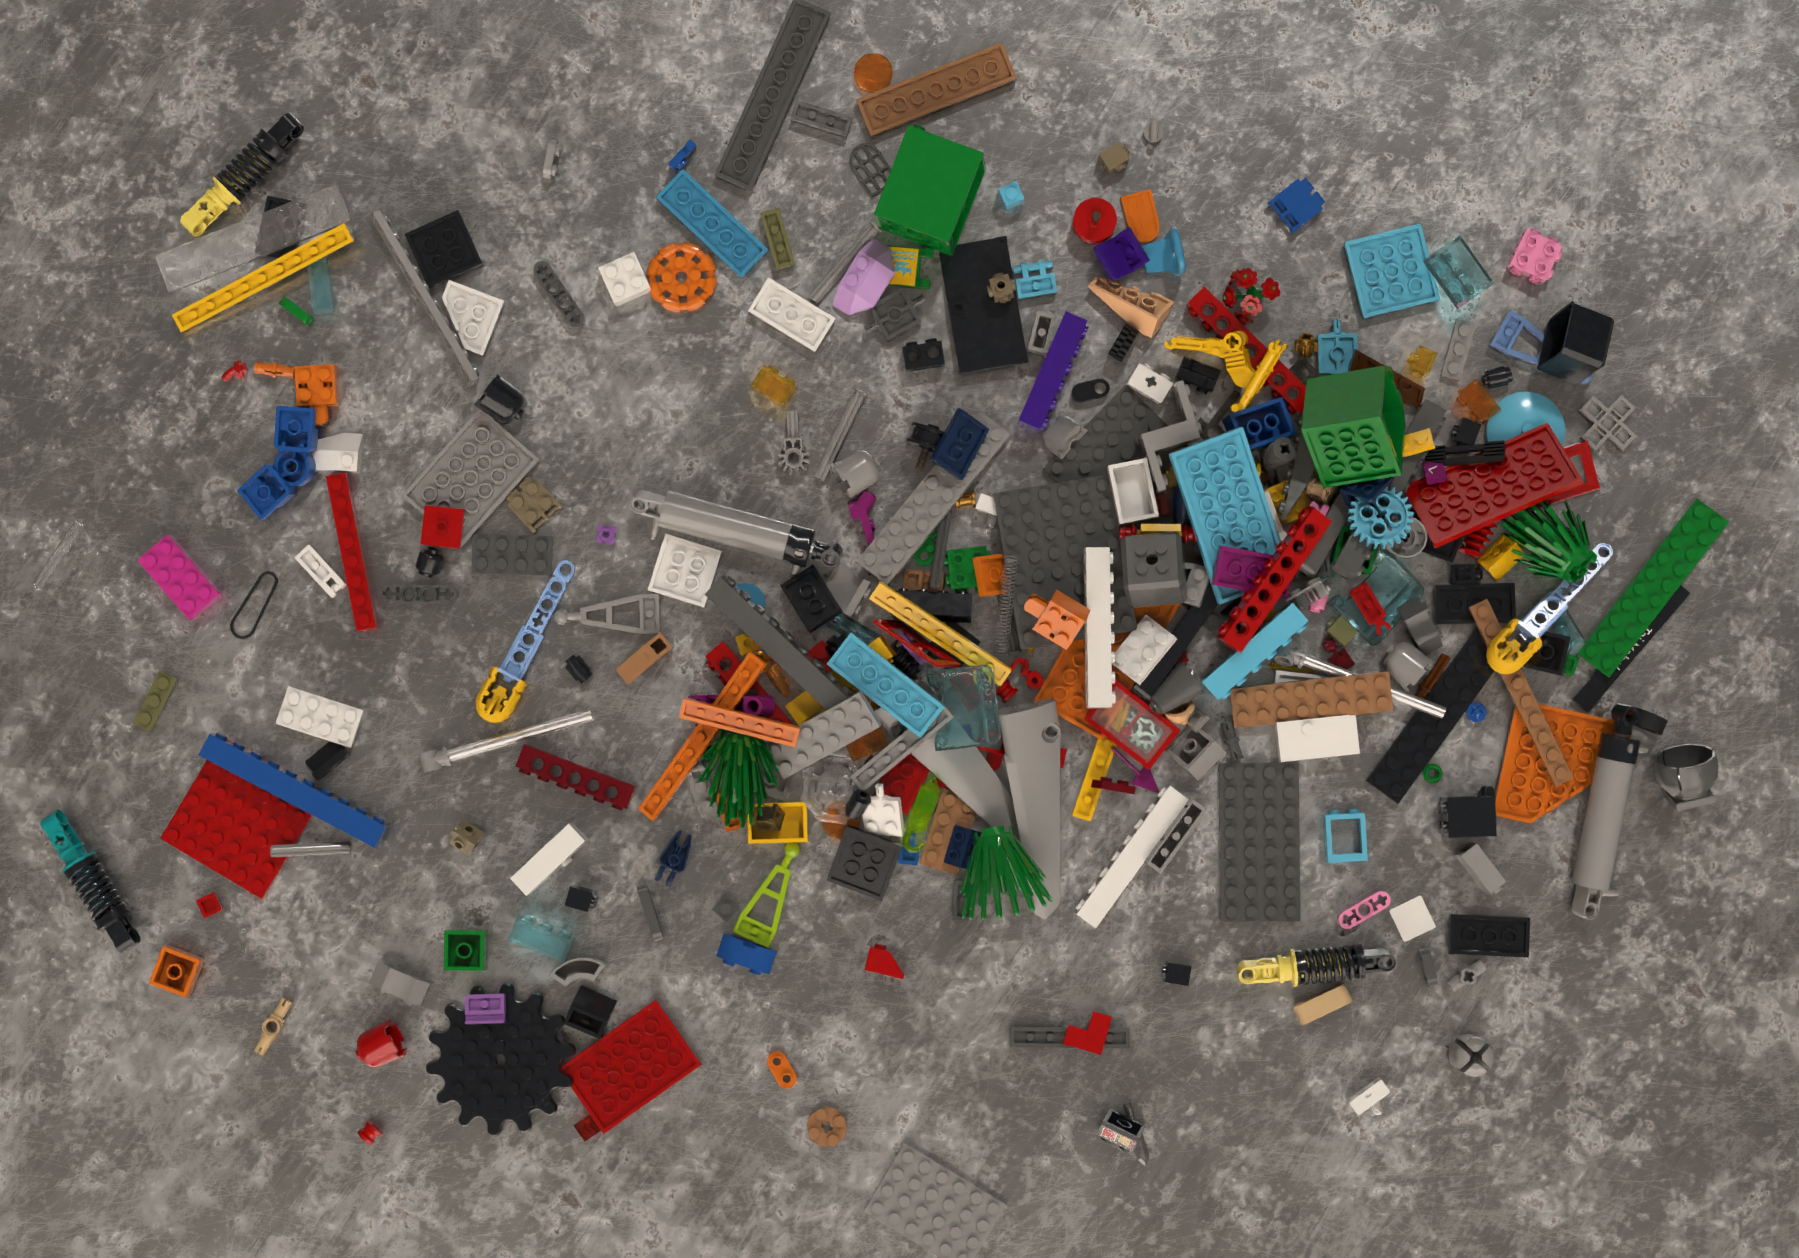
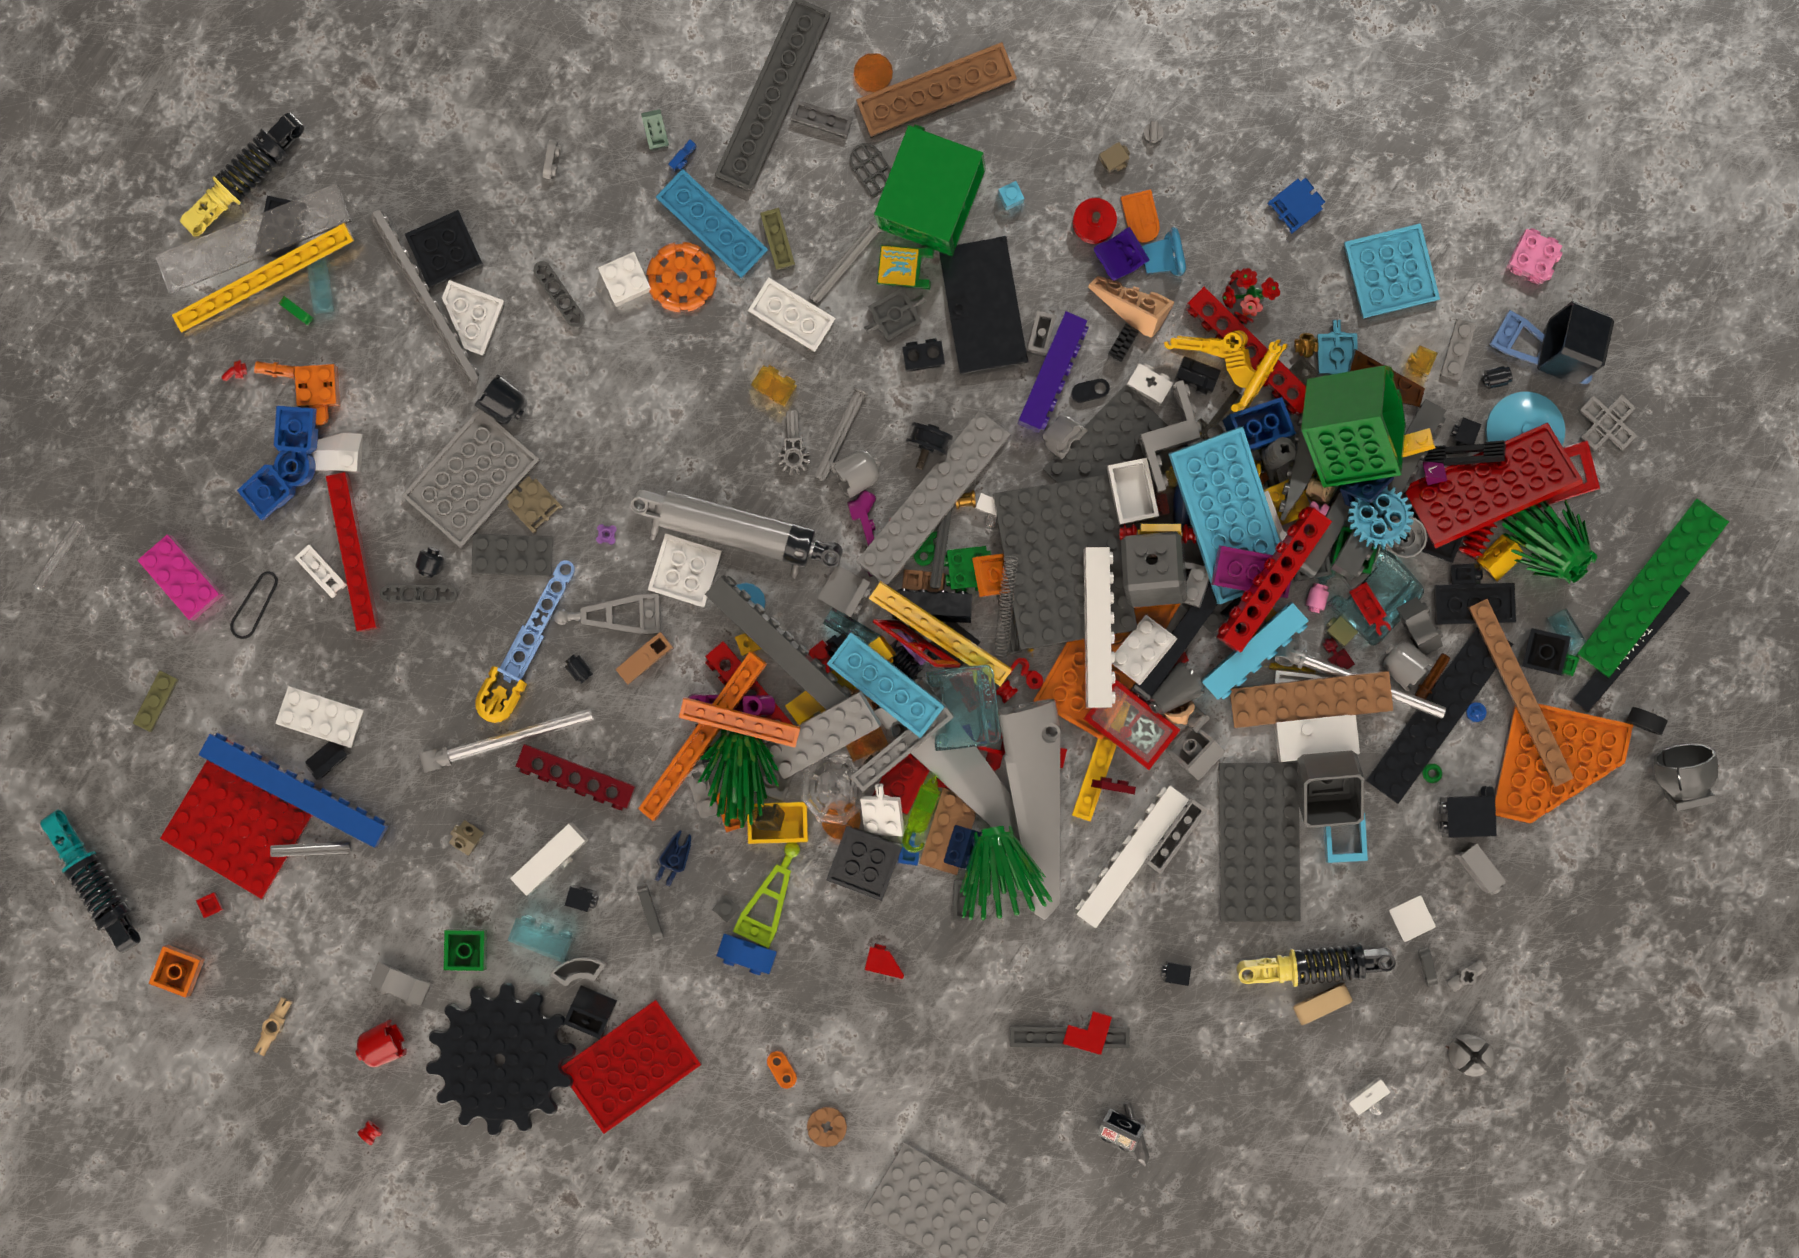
red plate [420,505,465,549] -> none
medium lavender plate [465,993,506,1024] -> none
clear red plate [573,1114,601,1142] -> none
clear orange plate [756,651,792,698] -> none
black plate [780,564,843,633] -> none
lavender wedge [833,238,895,316] -> none
black brick [845,790,871,819] -> none
dark blue tile [930,408,989,480] -> none
dark tan brick [987,273,1016,303] -> none
medium azure plate [1013,260,1057,300] -> none
orange brick [1024,589,1091,650] -> none
magenta piece [1112,747,1159,793] -> none
dark grey pin [1220,720,1244,762] -> none
light grey hinge [1286,577,1332,610] -> none
bright pink beam [1337,891,1391,929] -> none
clear light blue piece [1423,236,1494,309] -> none
black plate [1448,914,1530,958] -> none
clear orange bracket [1457,379,1501,425] -> none
piece [1486,543,1613,674] -> none
light grey piece [1571,703,1649,920] -> none
none -> sand green tile [641,109,669,149]
none -> dark grey plate [1297,750,1364,828]

